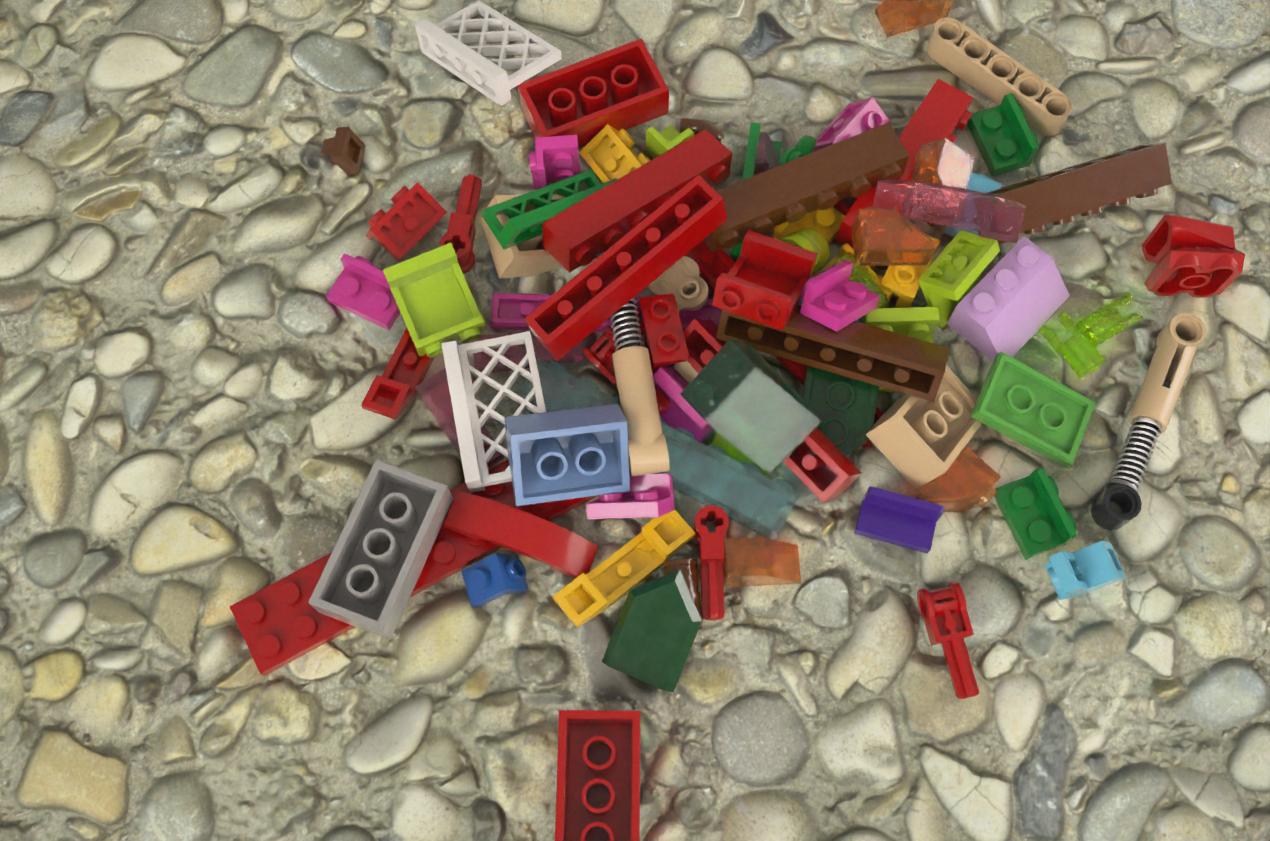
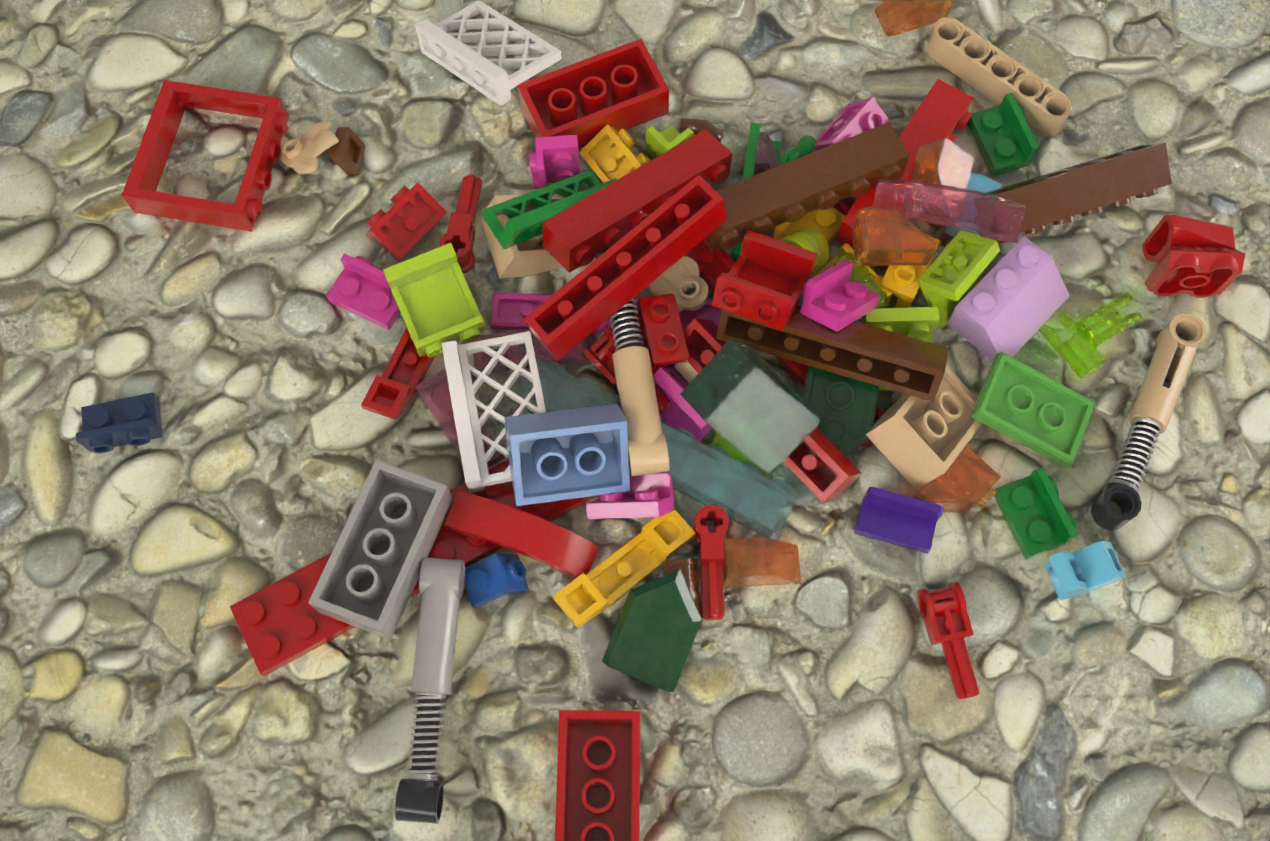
none -> dark blue bracket [76,392,163,453]
none -> red window [121,80,289,232]
none -> tan plate [281,121,339,174]
none -> piece [395,558,465,824]

